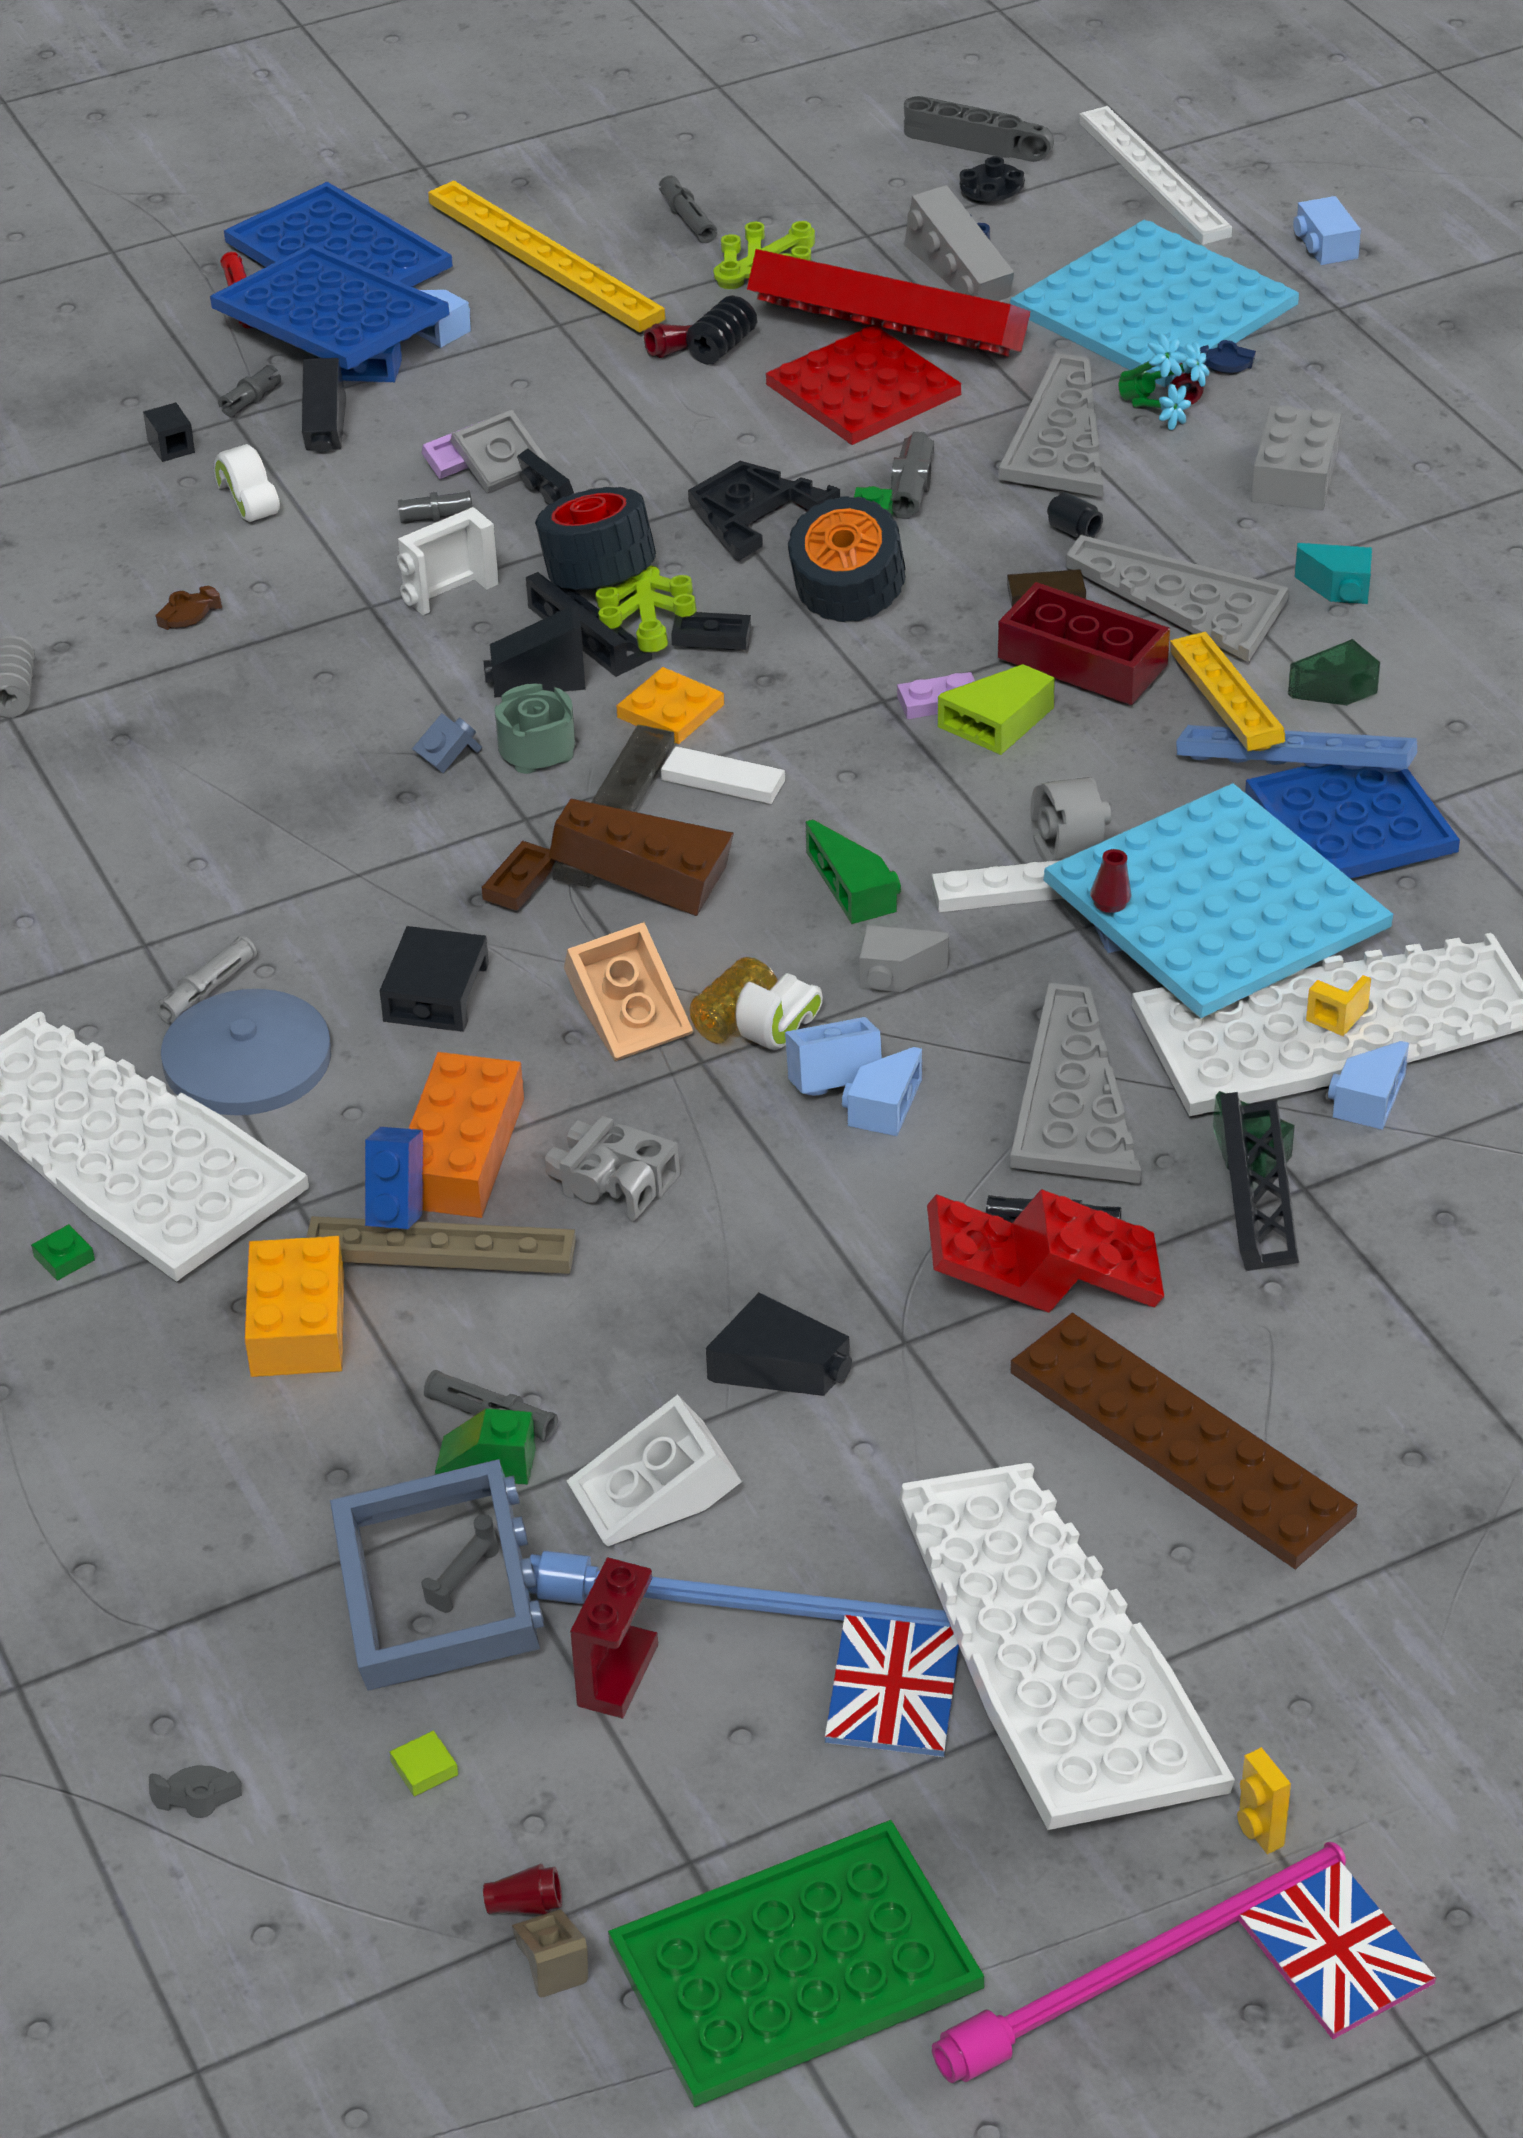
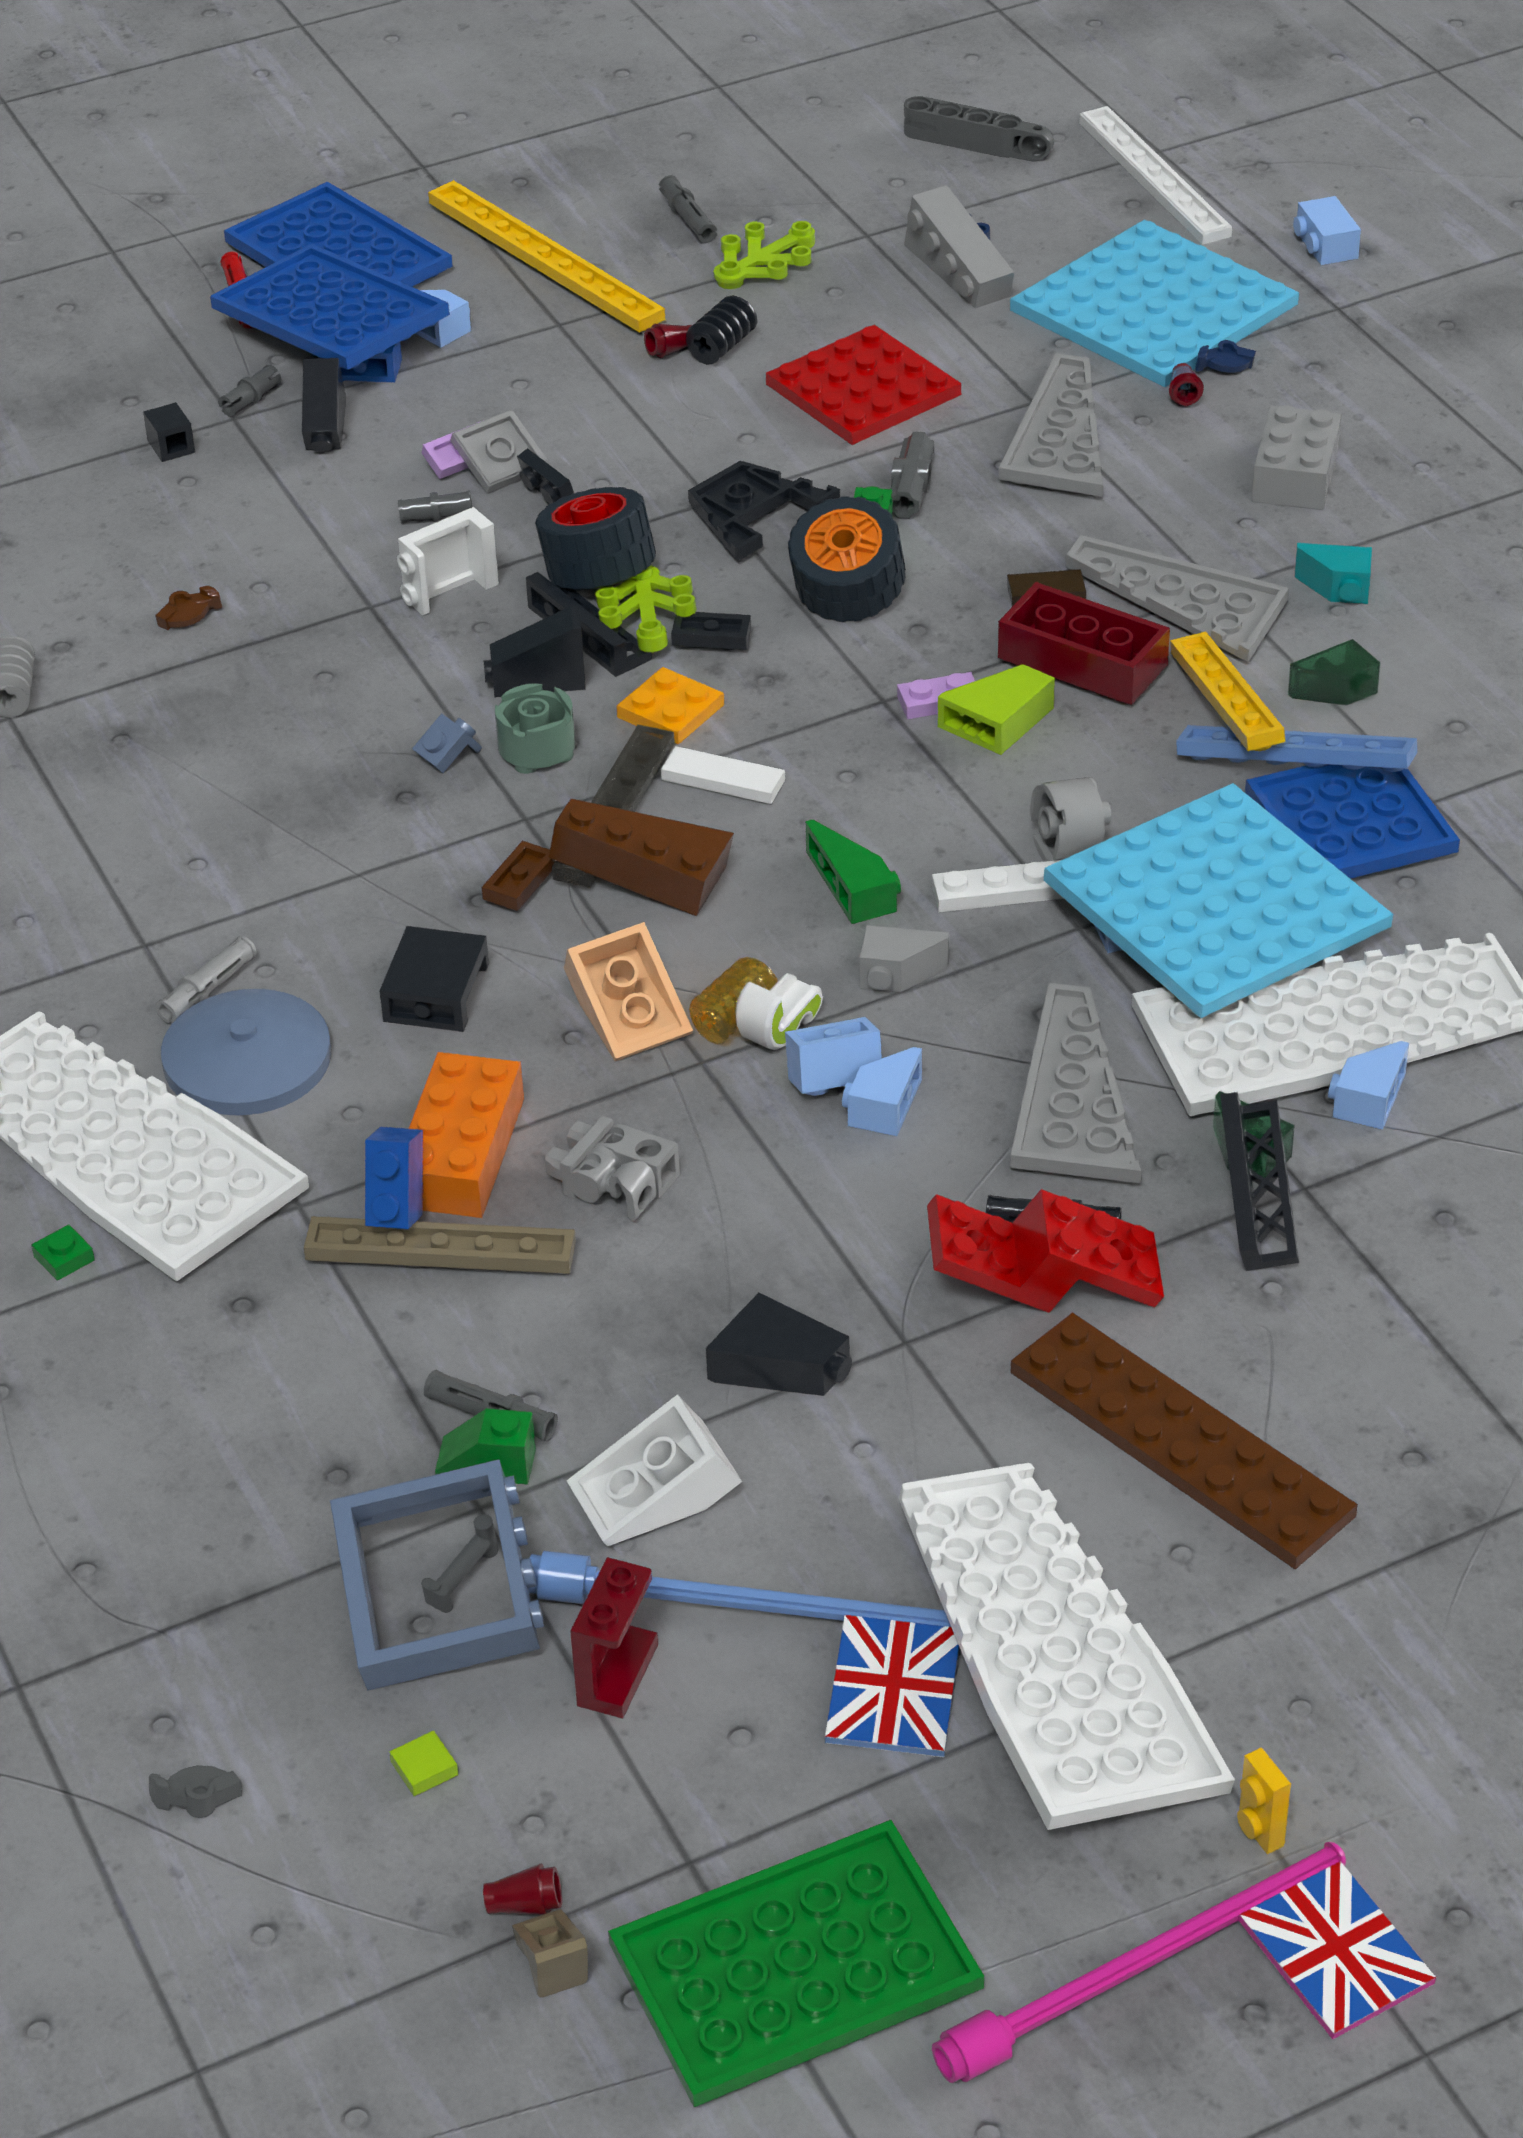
white animal [214,444,280,522] -> none
light orange brick [245,1236,344,1377] -> none
red brick [747,249,1031,356] -> none
black dish [959,156,1025,201] -> none
black brick [1047,492,1103,538] -> none
dark red cone [1090,849,1132,913] -> none
medium azure plant [1118,333,1210,430] -> none
yellow panel [1306,975,1371,1036] -> none

